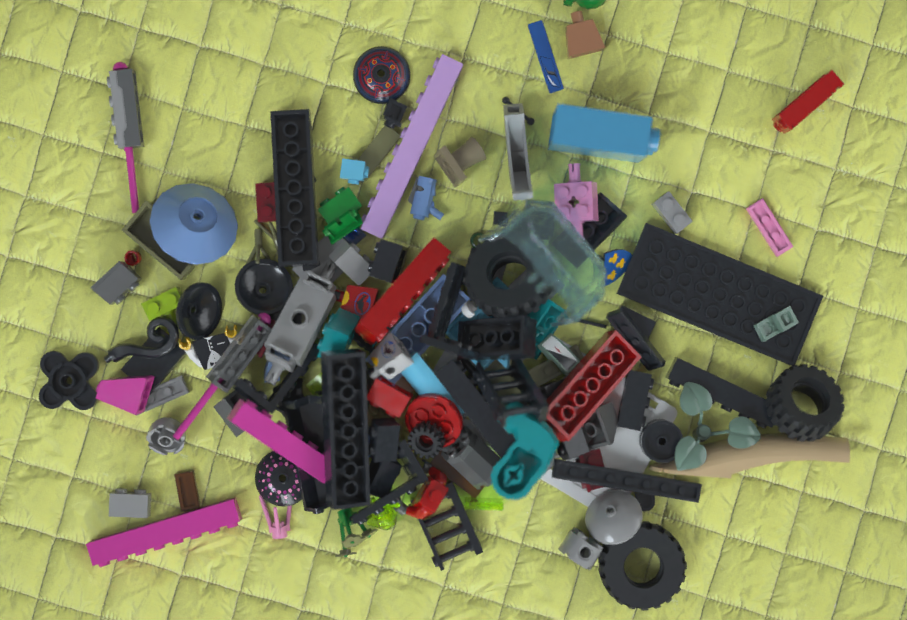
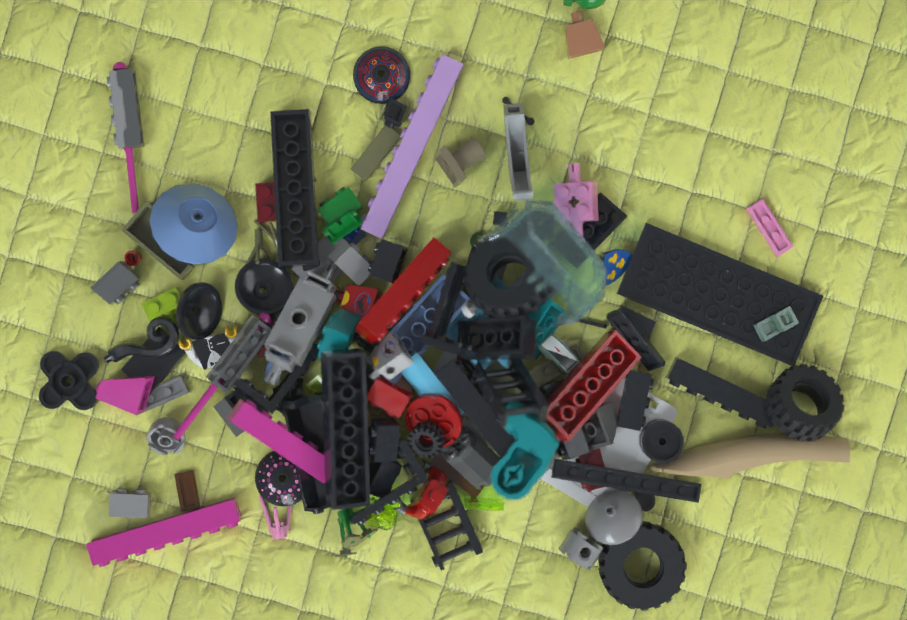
medium azure brick [340,158,369,185] -> none
medium blue piece [408,176,444,221] -> none
blue sticker [528,20,564,93] -> none
dark azure brick [548,104,660,163] -> none
light grey brick [651,191,693,234] -> none
sand green plant [675,382,761,471] -> none
red door [772,70,845,134] -> none

